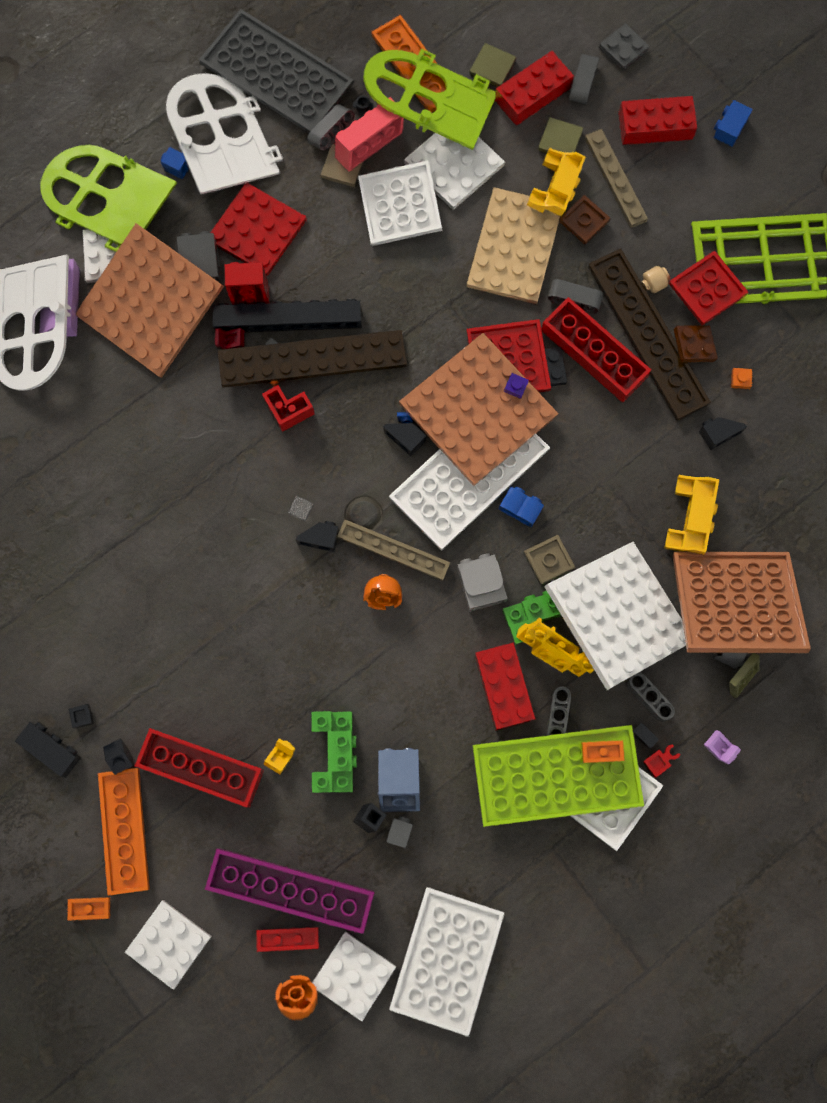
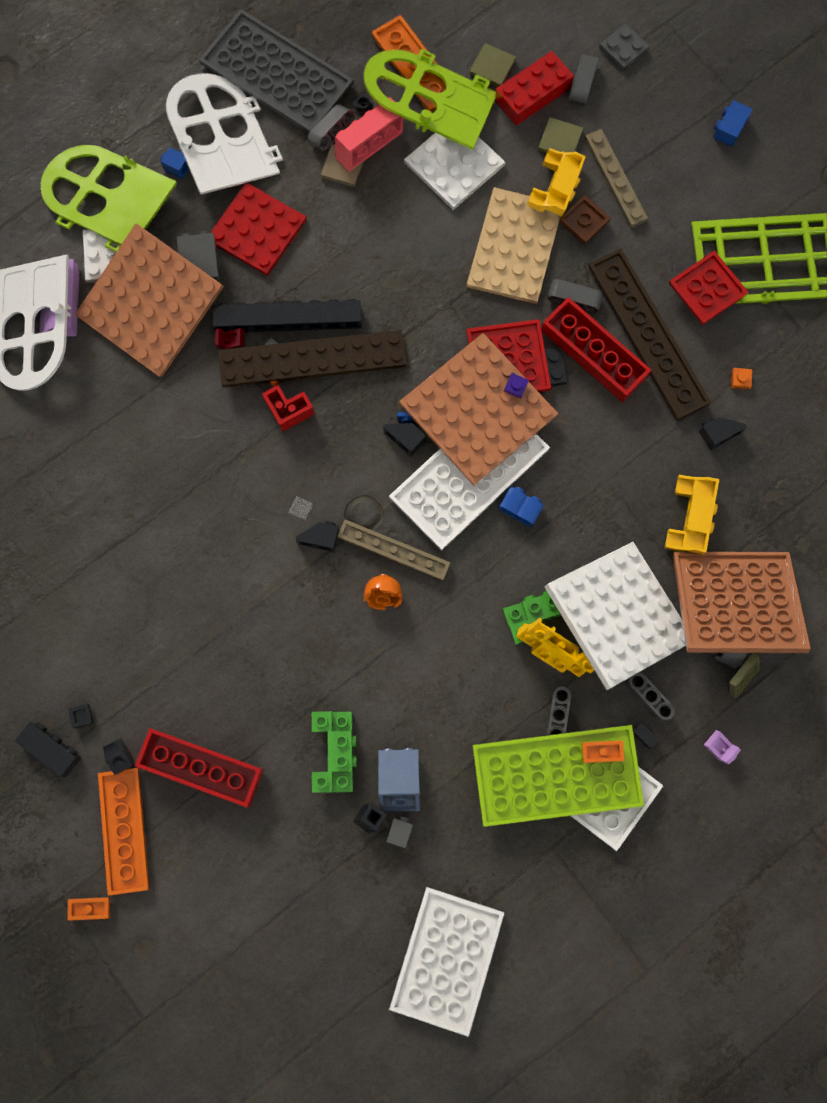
white plate [125,900,212,989] -> none
magenta brick [205,848,375,934] -> none
red brick [225,261,270,305] -> none
red plate [257,927,319,952] -> none
yellow bracket [263,739,295,775] -> none
orange cylinder [276,975,318,1020] -> none
white plate [313,931,396,1021] -> none
white plate [358,160,442,246] -> none
light grey brick [457,553,507,612] -> none
red brick [475,643,535,731] -> none
dark tan tile [524,535,576,586] -> none
red brick [618,96,697,145] -> none
tan head [641,266,670,294] -> none
red plate [643,744,681,778] -> none
reddish brown plate [673,326,718,362] -> none

